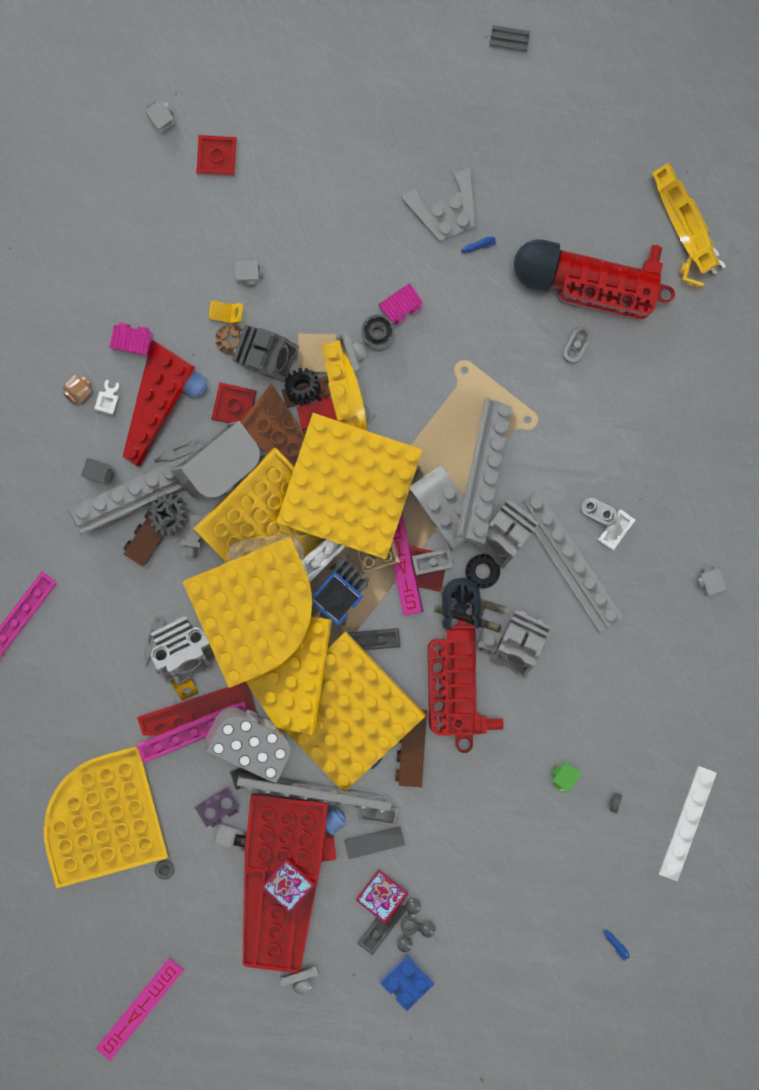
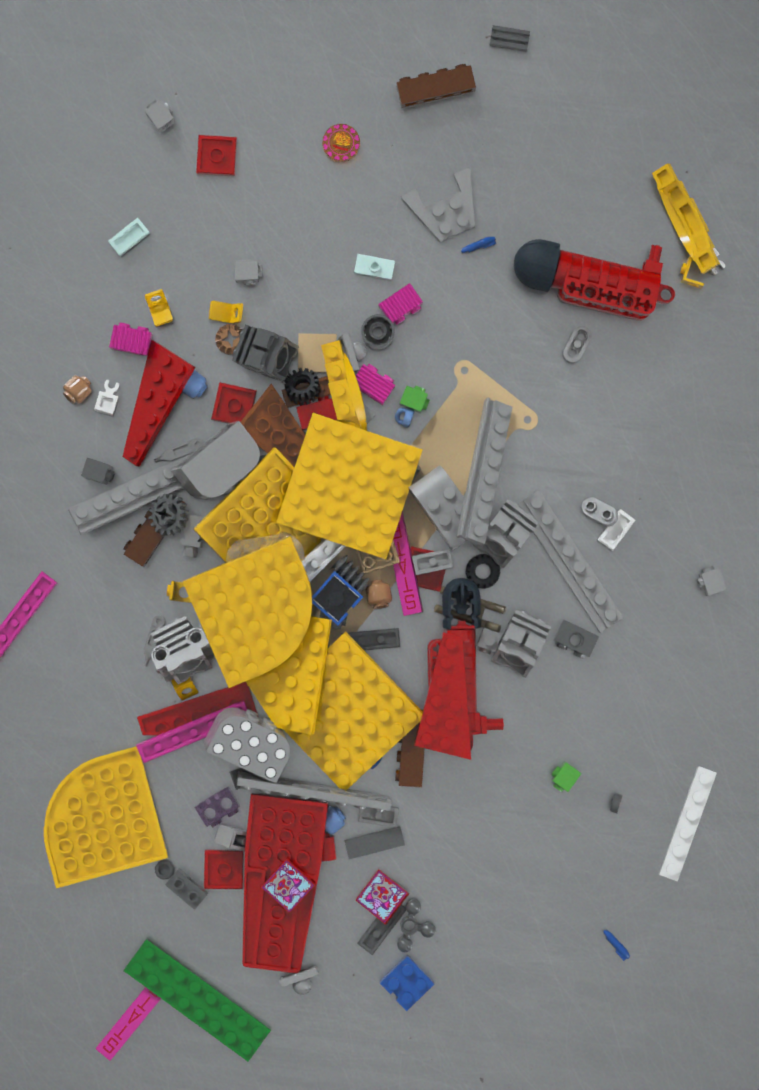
none -> light aqua plate [108,217,150,257]
none -> green plate [123,939,271,1062]
none -> yellow bracket [144,289,173,327]
none -> dark grey brick [165,868,208,910]
none -> yellow bracket [167,581,191,603]
none -> red tile [204,850,244,889]
none -> clear orange tile [322,124,360,162]
none -> light aqua plate [354,254,395,280]
none -> dark pink brick [356,364,395,406]
none -> medium nougat head [366,580,392,609]
none -> medium blue tile [395,408,414,428]
none -> reddish brown brick [396,64,476,108]
none -> bright green brick [399,386,430,413]
none -> red wing [414,632,471,760]
none -> dark grey brick [553,620,599,659]

